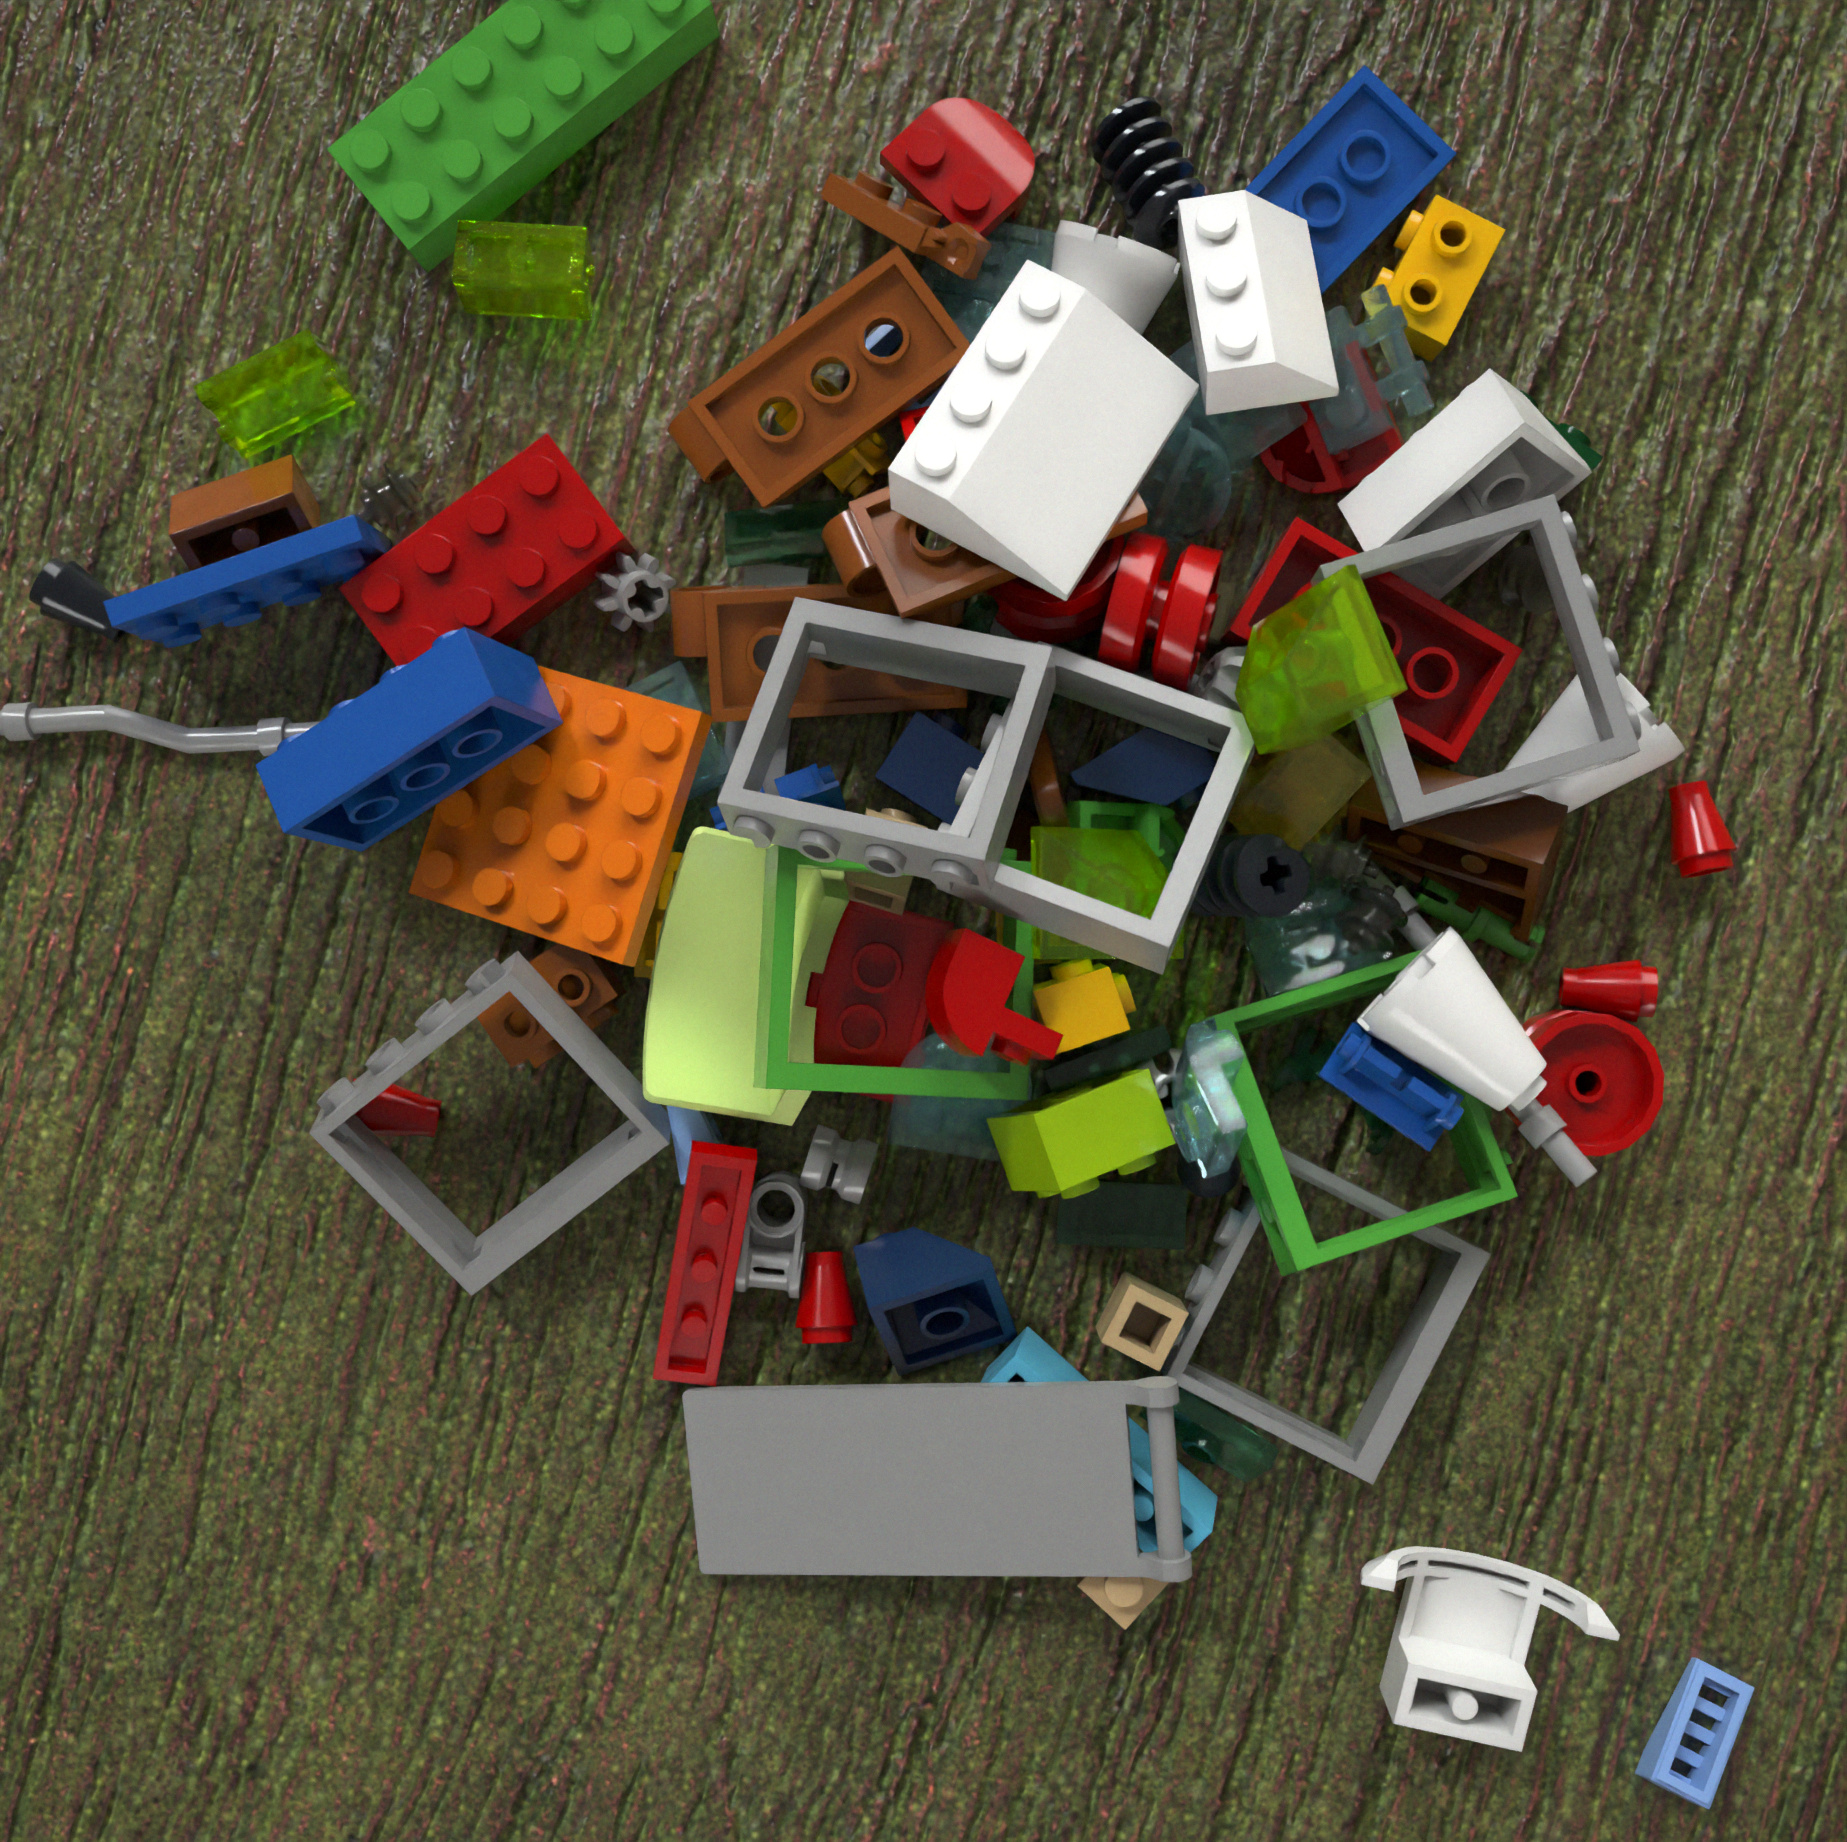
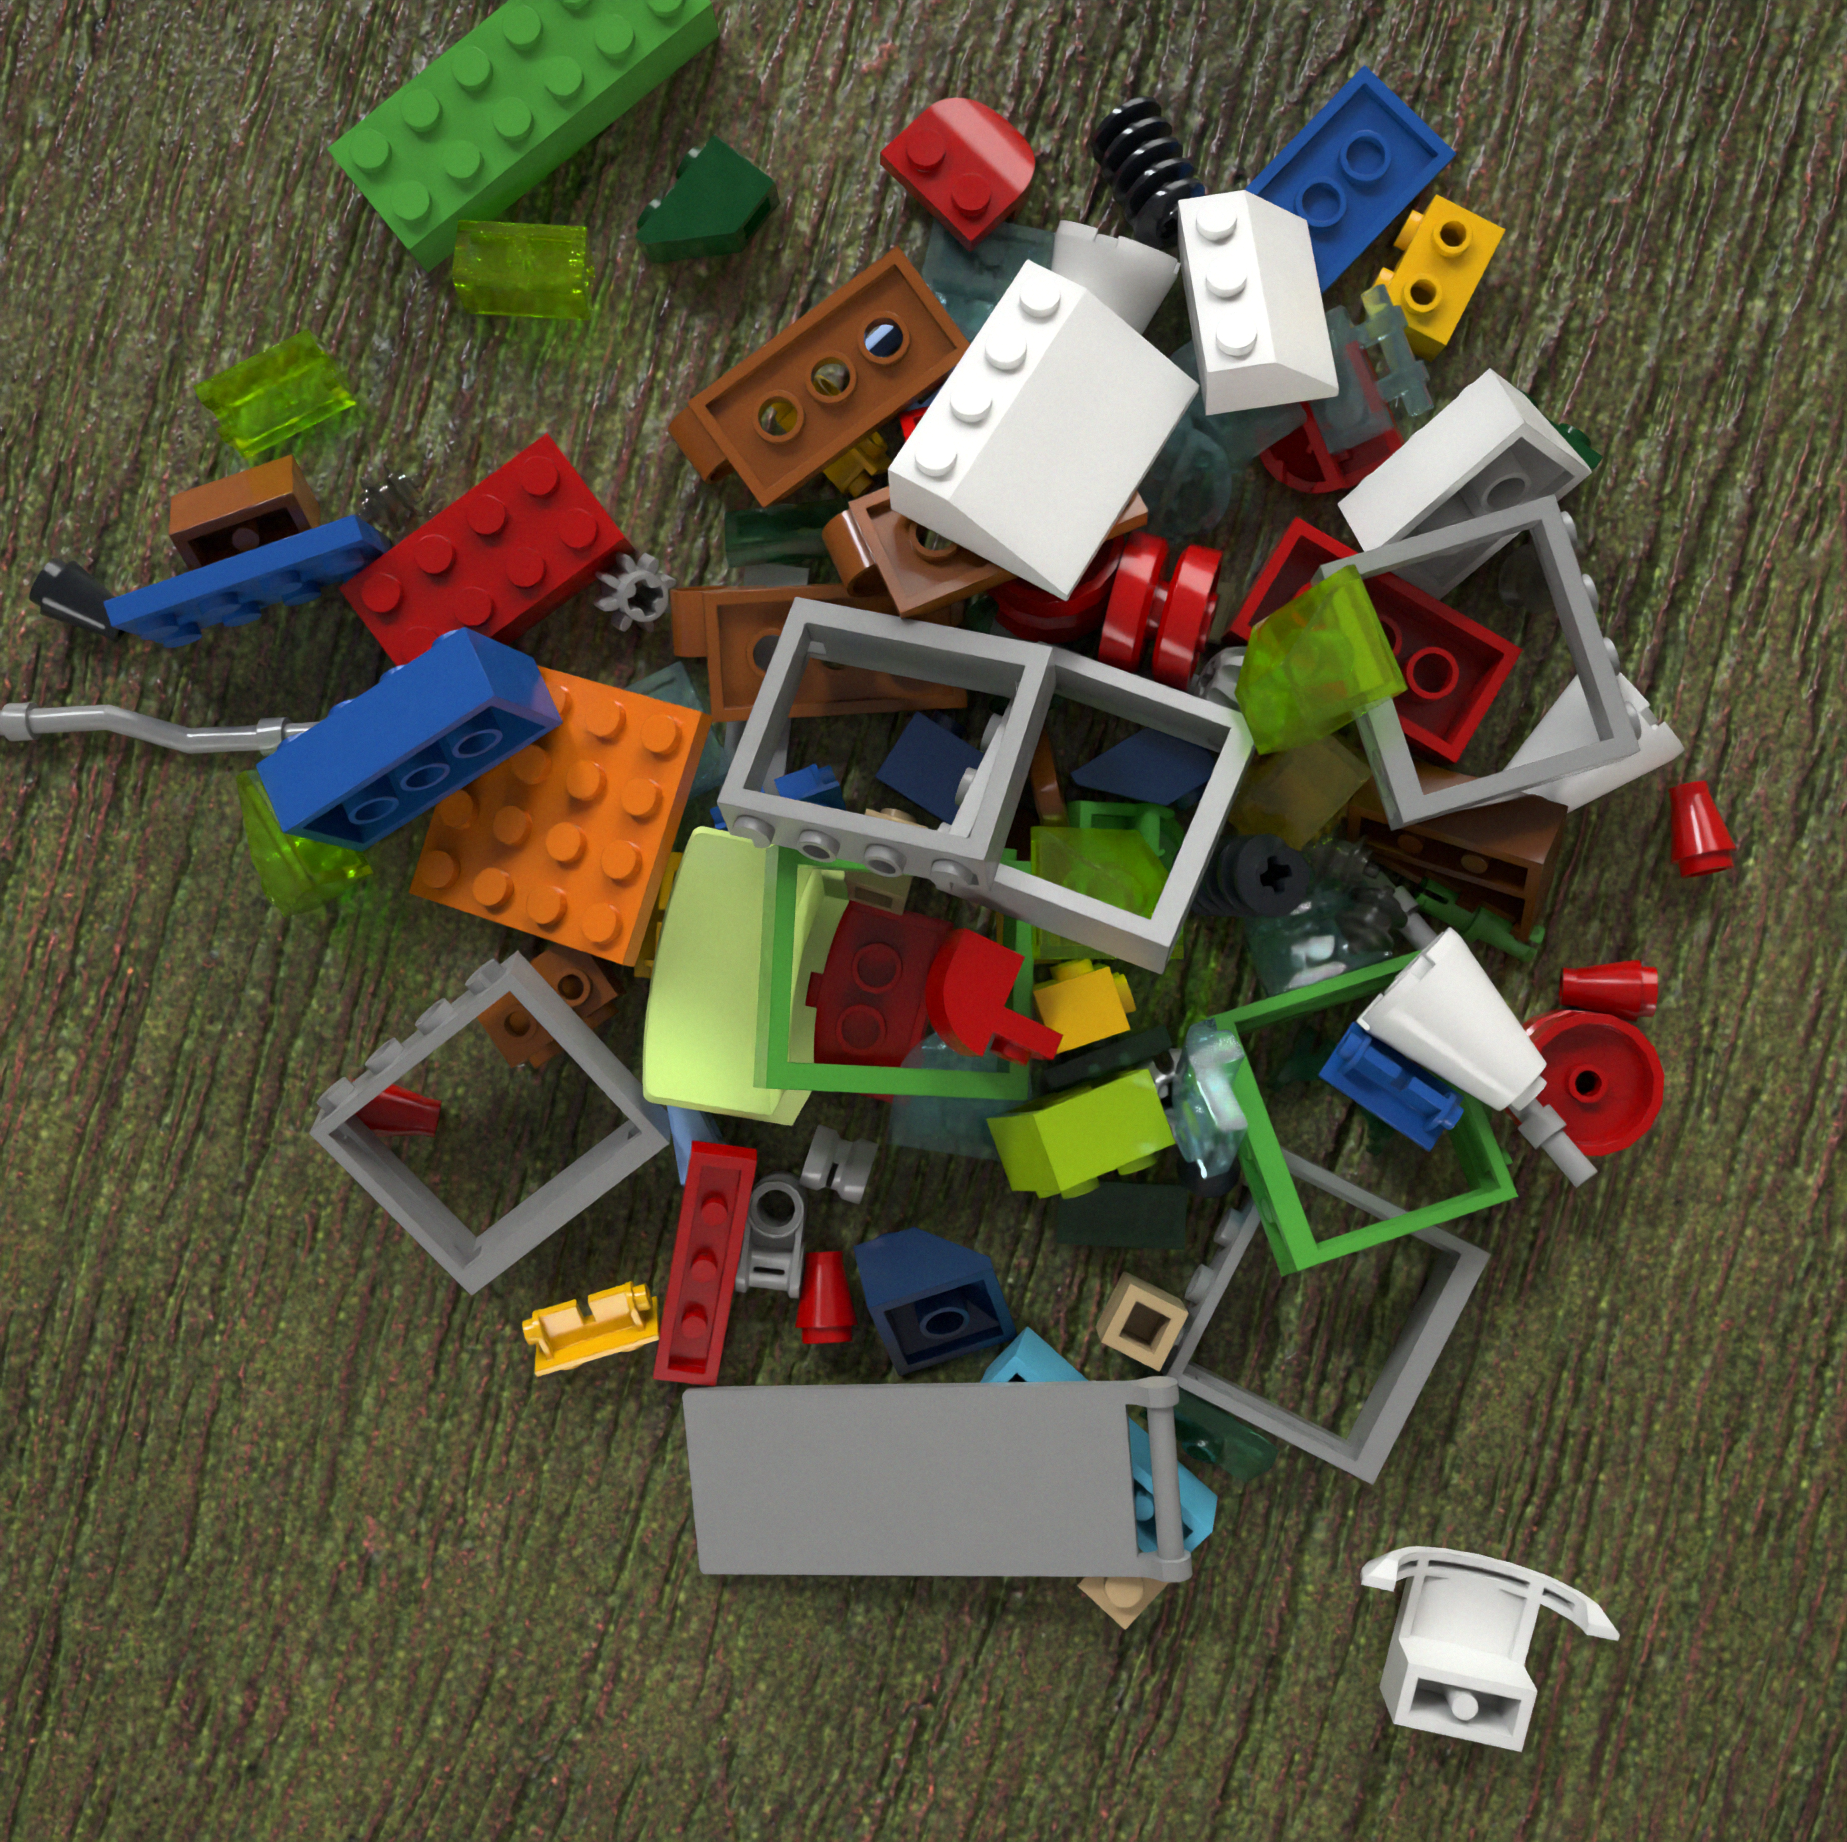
dark orange hinge [821,170,992,281] -> none
light blue slope [1635,1657,1754,1809] -> none
none -> clear neon green slope [235,769,374,917]
none -> yellow hinge [522,1281,660,1377]
none -> dark green slope [635,134,780,264]

